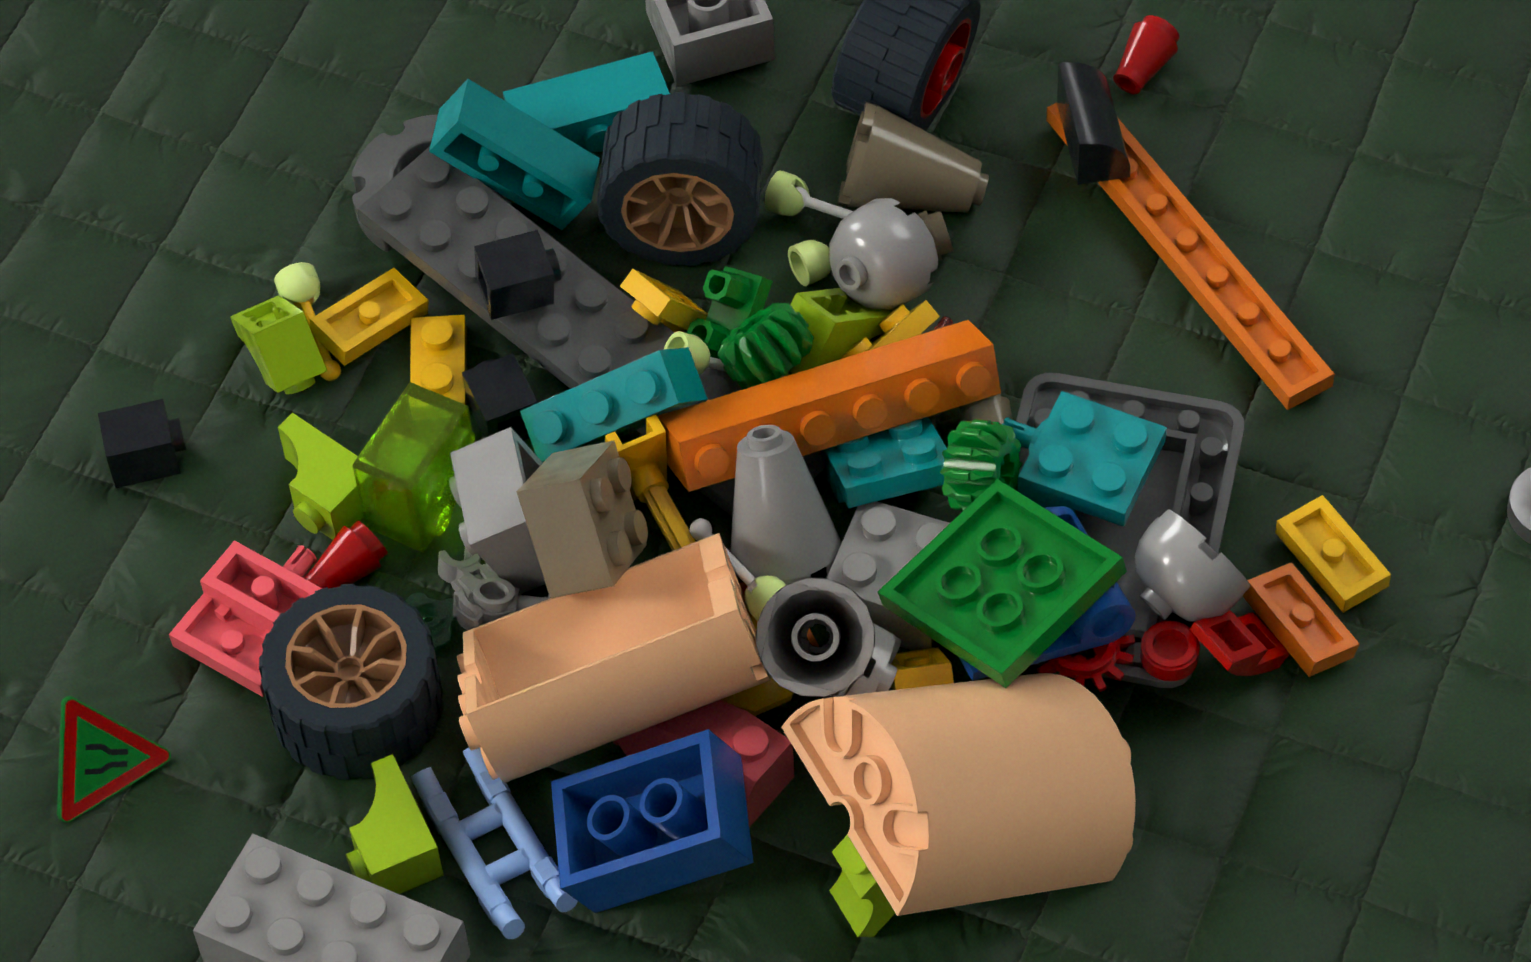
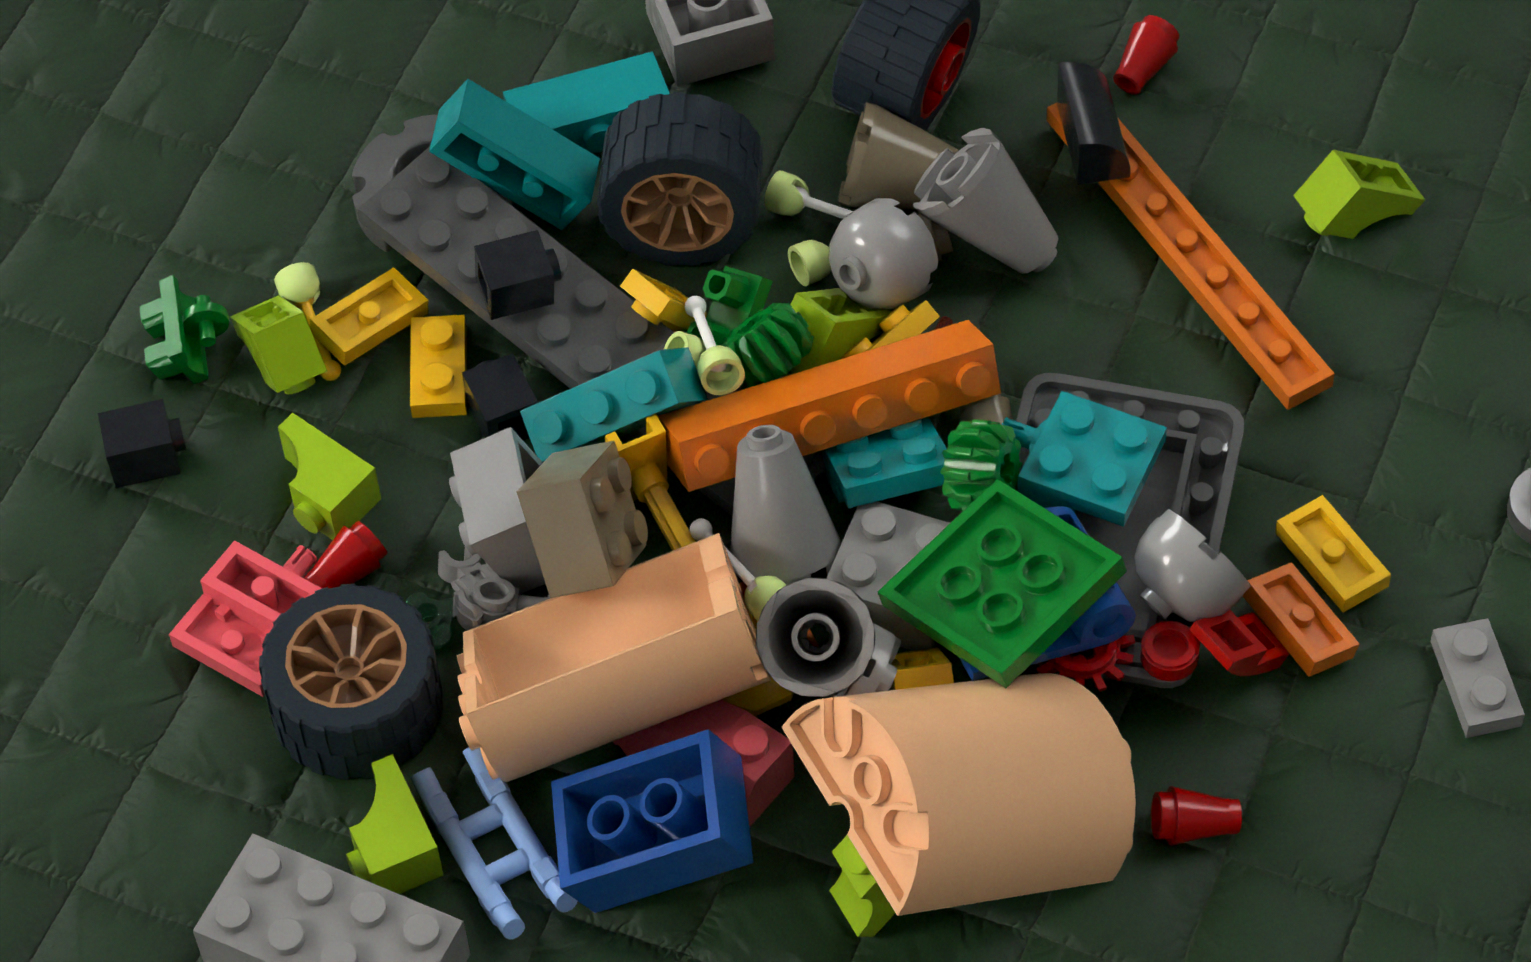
piece [57,696,171,823] -> none
clear neon green brick [352,382,475,552] -> none
none -> green hips [139,275,229,384]
none -> yellowish green hinge [685,296,745,395]
none -> light grey cone [913,128,1058,274]
none -> red cone [1151,786,1242,845]
none -> lime arch [1293,150,1425,239]
none -> light grey plate [1430,618,1525,738]

